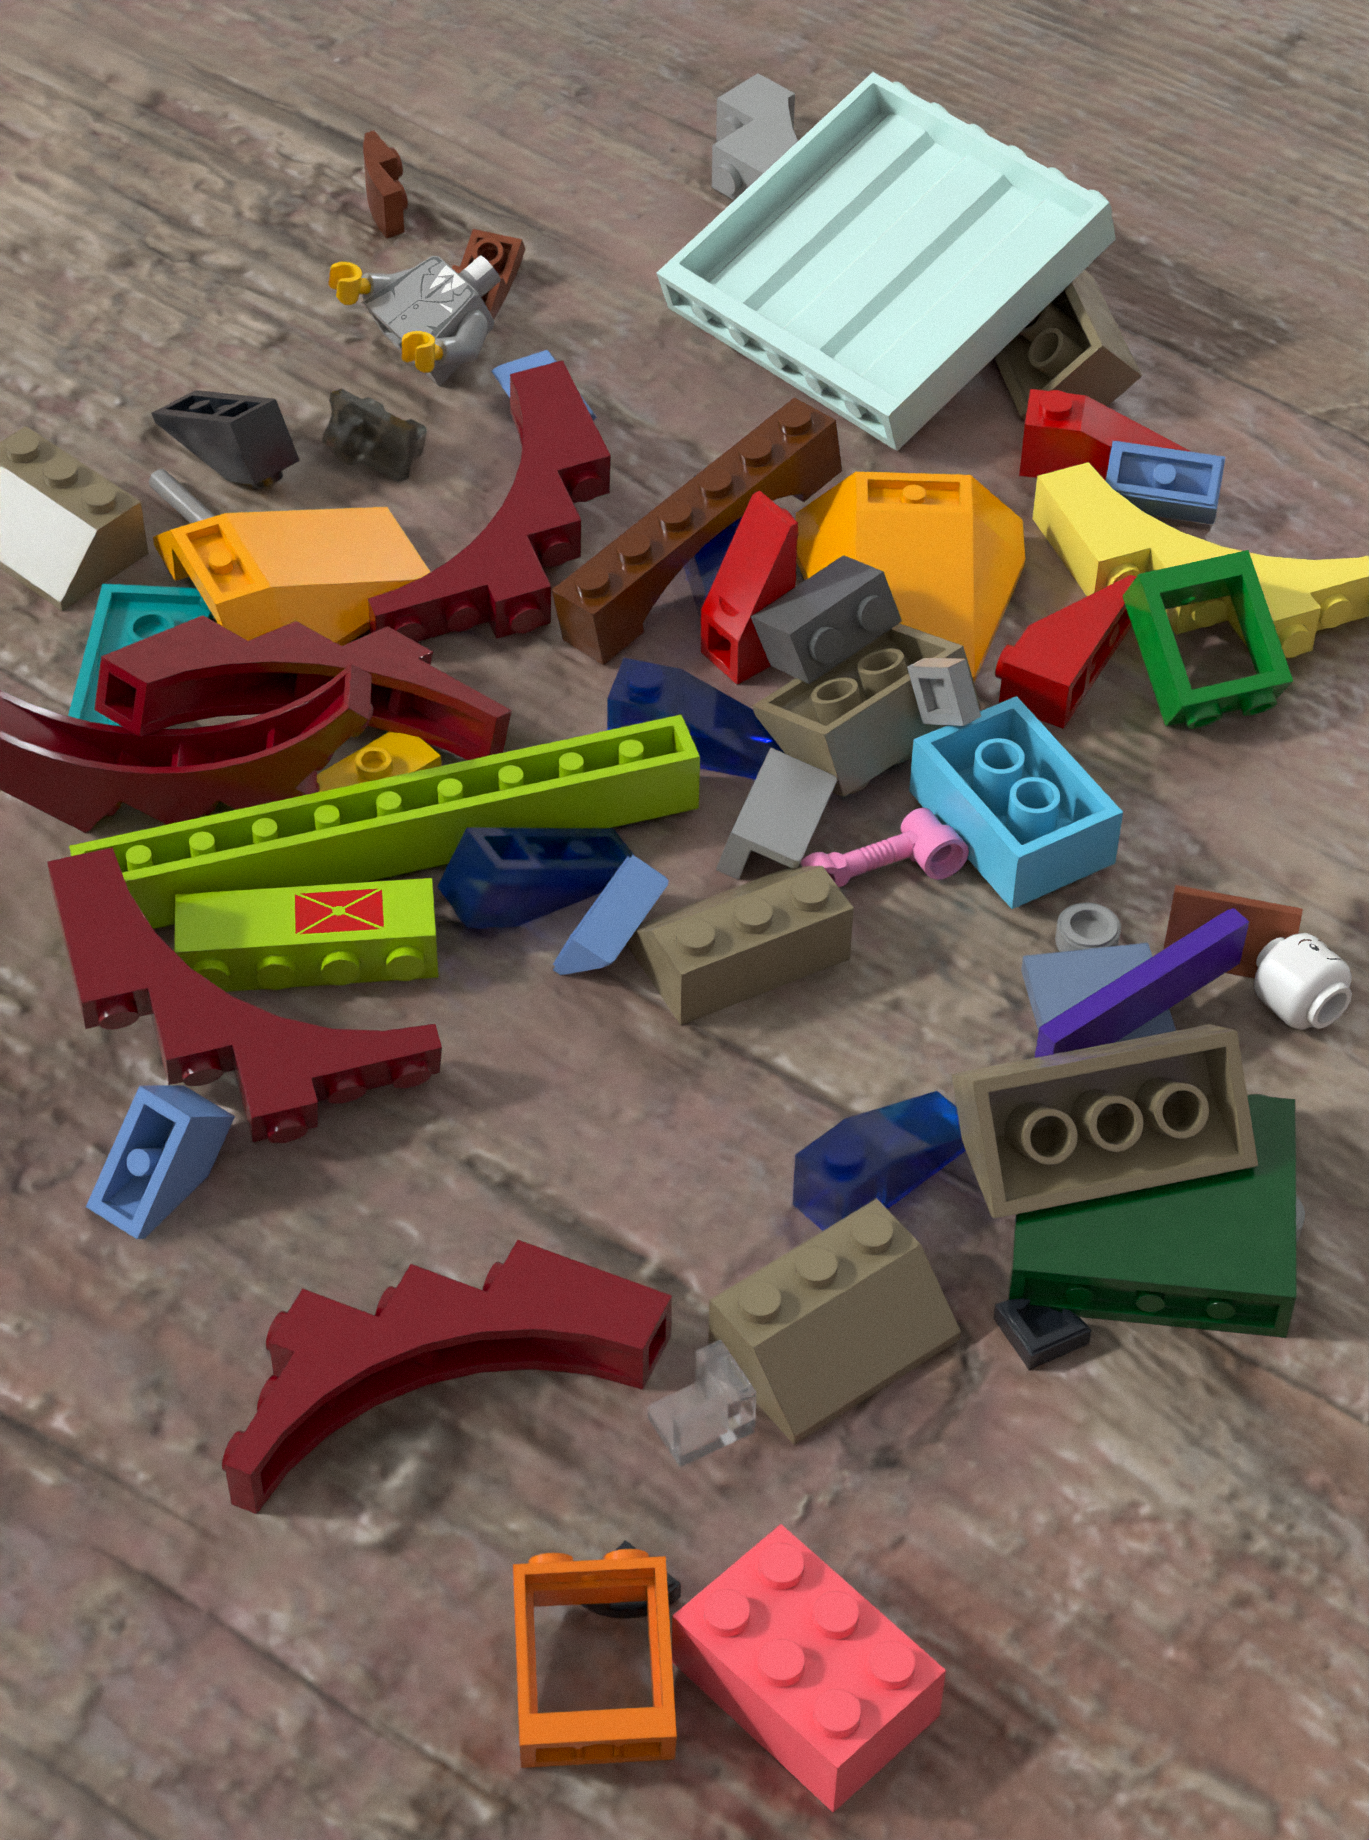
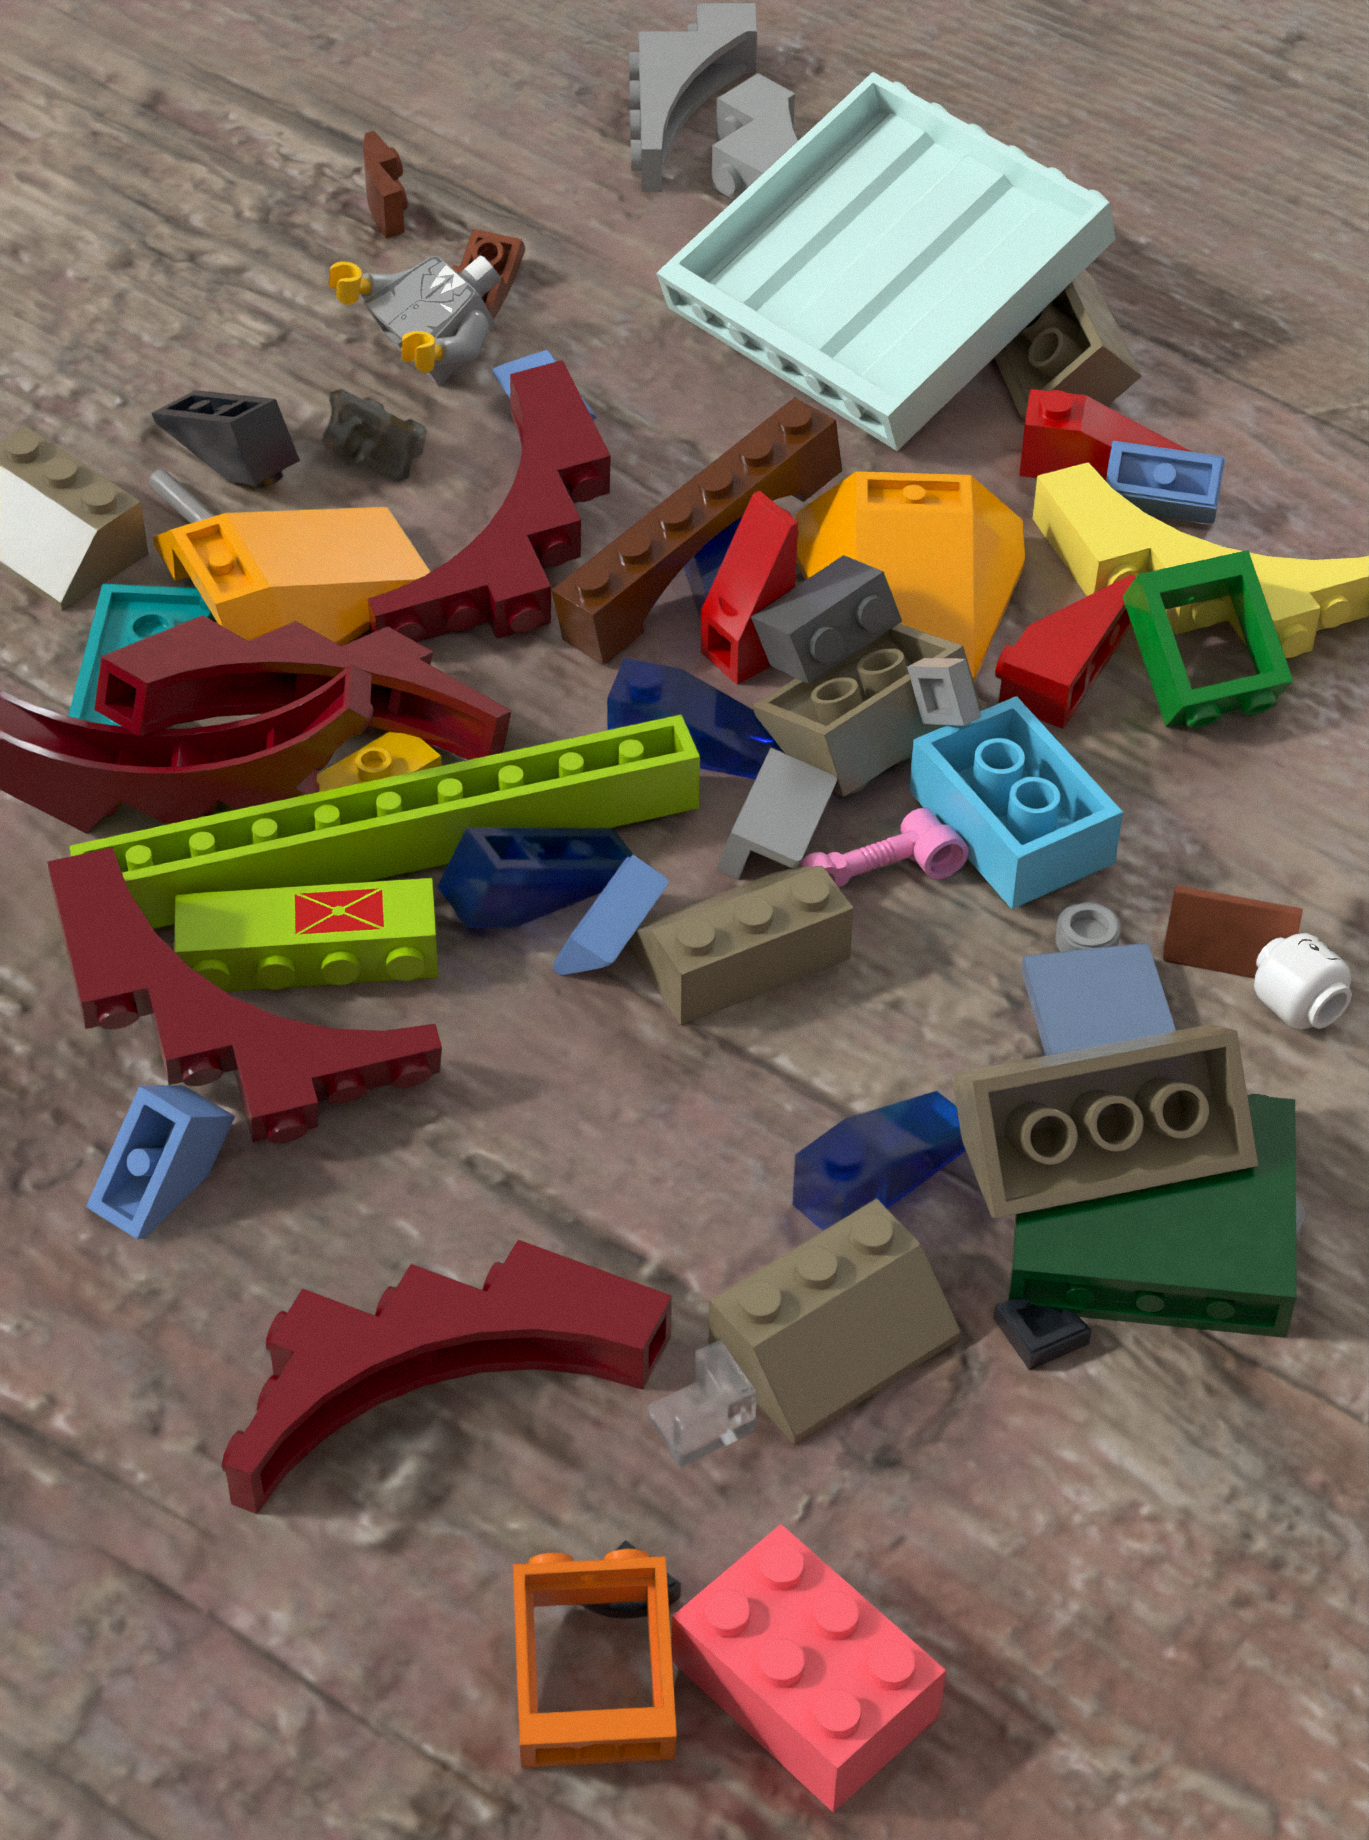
dark purple tile [1035,908,1249,1058] -> none
none -> light grey arch [629,3,757,192]

